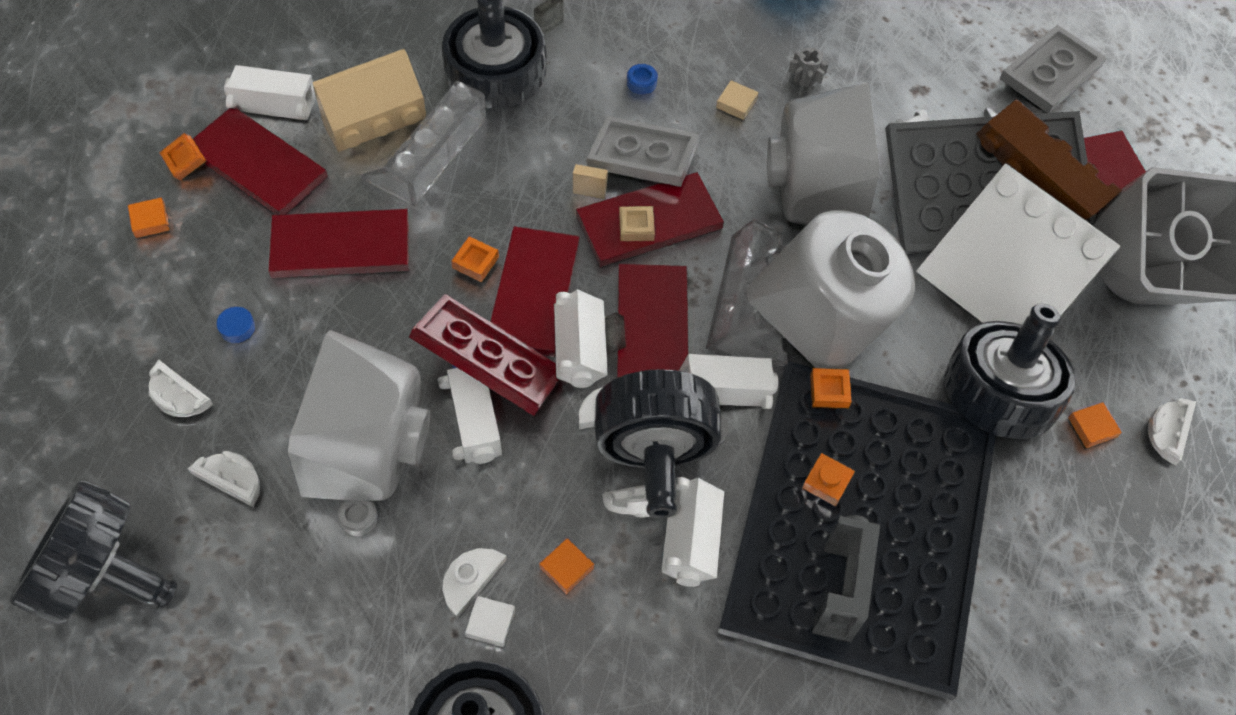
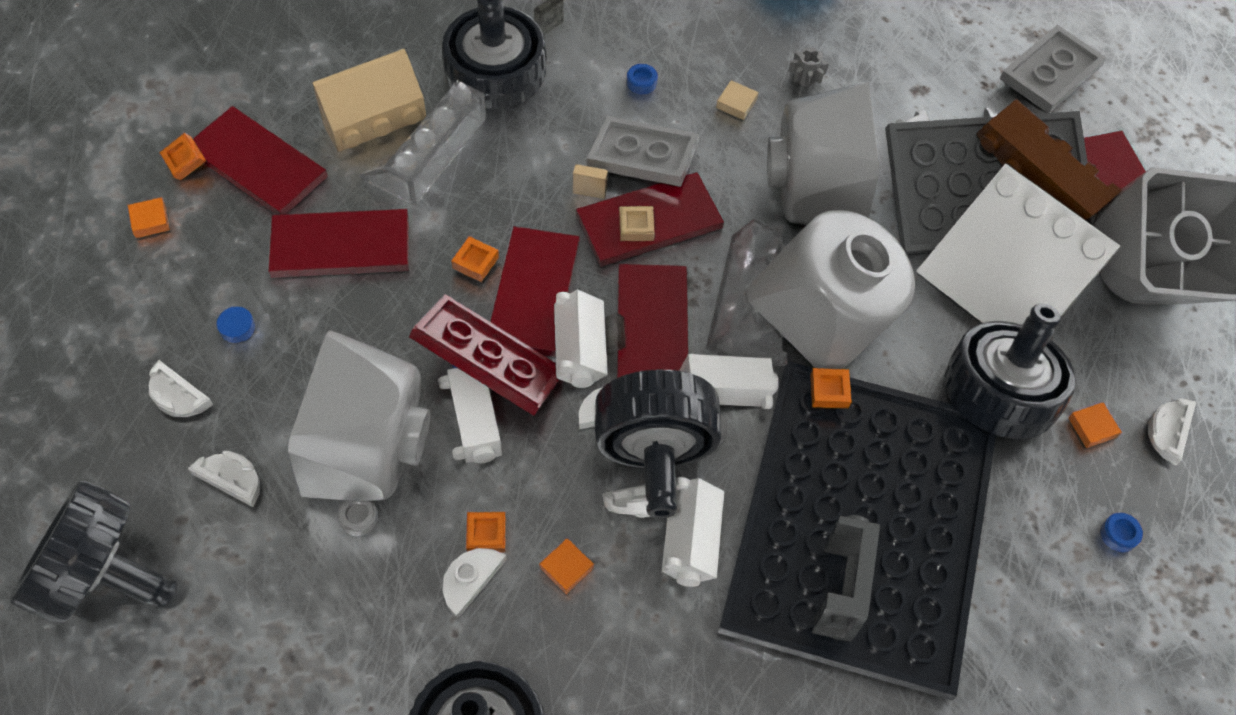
white brick [224,65,316,120] -> none
white tile [465,596,516,647] -> none
orange plate [802,453,855,507] -> none
none -> orange tile [466,512,506,552]
none -> blue tile [1100,513,1143,553]

